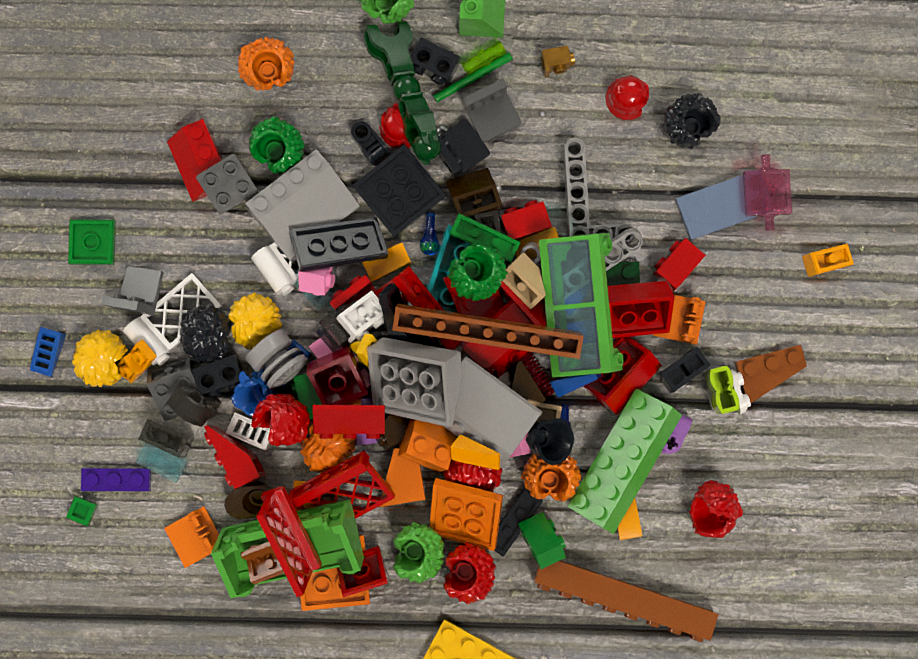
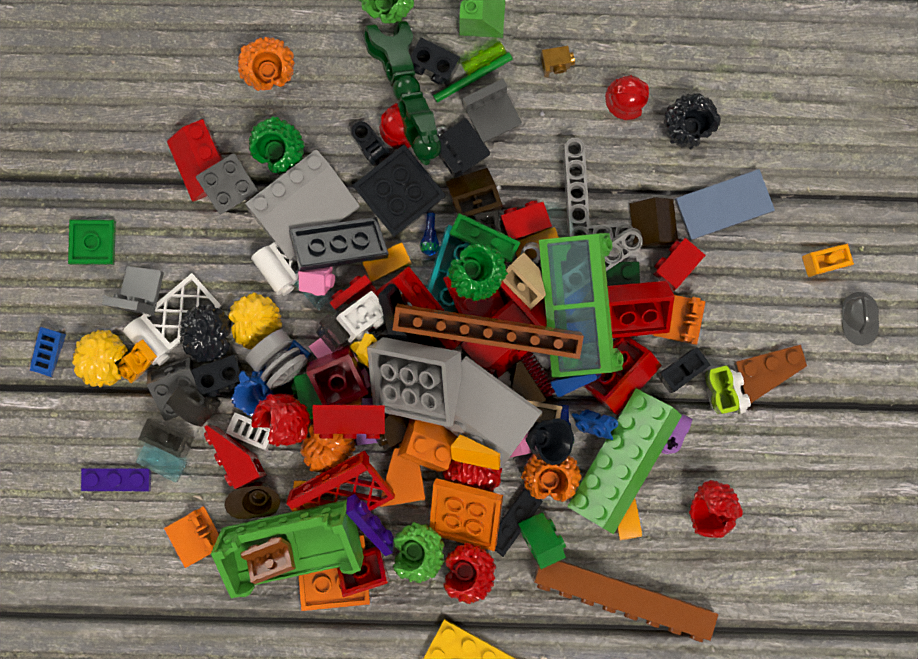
green plate [66,496,98,526] -> none
red fence [256,485,322,597] -> none
clear pink plate [743,154,792,231] -> none
none -> dark purple plate [346,494,394,556]
none -> blue hinge [572,409,618,440]
none -> dark brown slope [629,197,678,247]
none -> dark grey piece [842,292,879,346]

